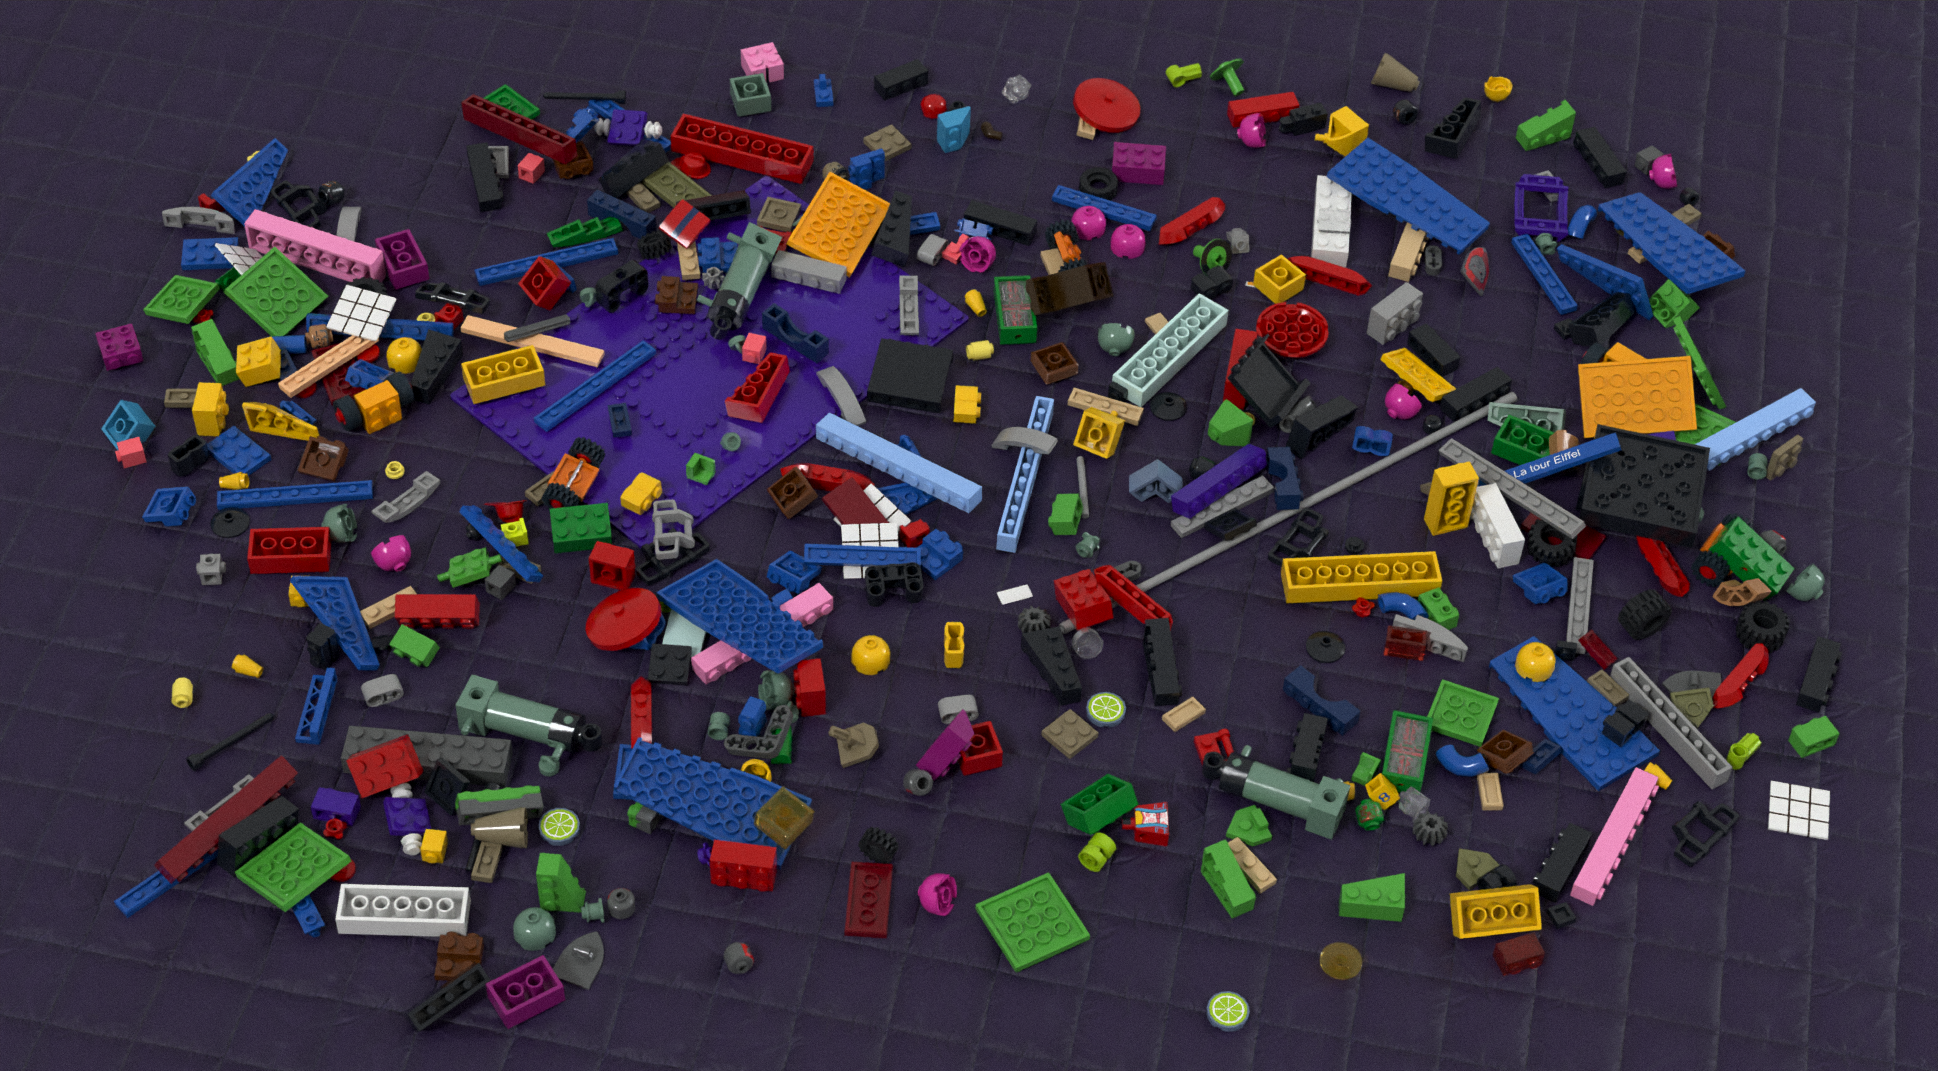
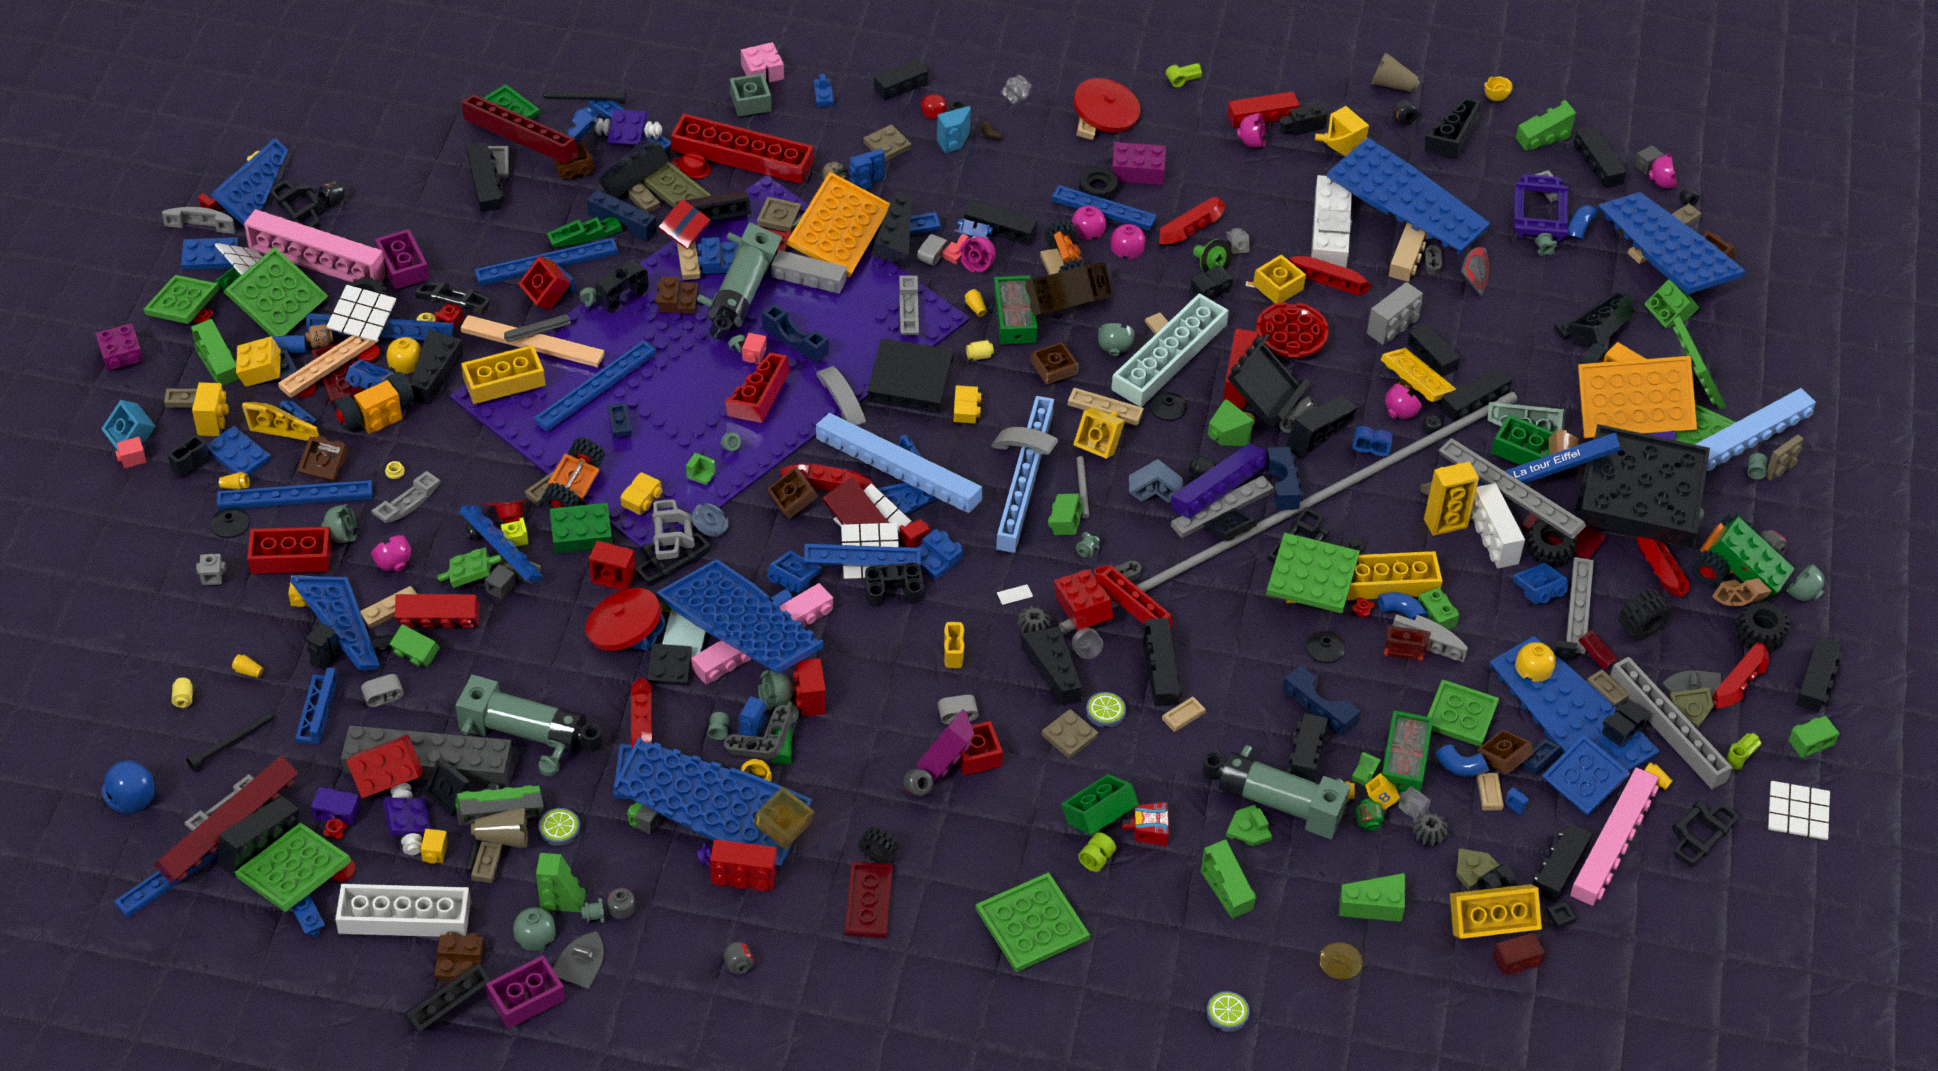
blue plate [142,487,196,526] -> none
light grey slope [337,207,362,242] -> none
coral brick [518,153,545,184] -> none
black tyre [637,230,672,260] -> none
light grey gear [702,267,725,289] -> none
dark tan piece [828,723,879,768] -> none
yellow cylinder [851,635,891,675] -> none
dark pink cylinder [918,873,957,916] -> none
black plate [1108,381,1128,403] -> none
red plate [1194,729,1234,766] -> none
bright green piece [1210,59,1245,96] -> none
tan plate [1228,837,1277,893] -> none
blue plate [1511,234,1578,315] -> none
blue wing [1557,244,1653,320] -> none
none -> blue piece [102,760,155,814]
none -> sand blue tile [691,503,728,537]
none -> bright green plate [1266,533,1360,613]
none -> blue plate [1505,787,1529,815]
none -> blue plate [1542,734,1630,817]

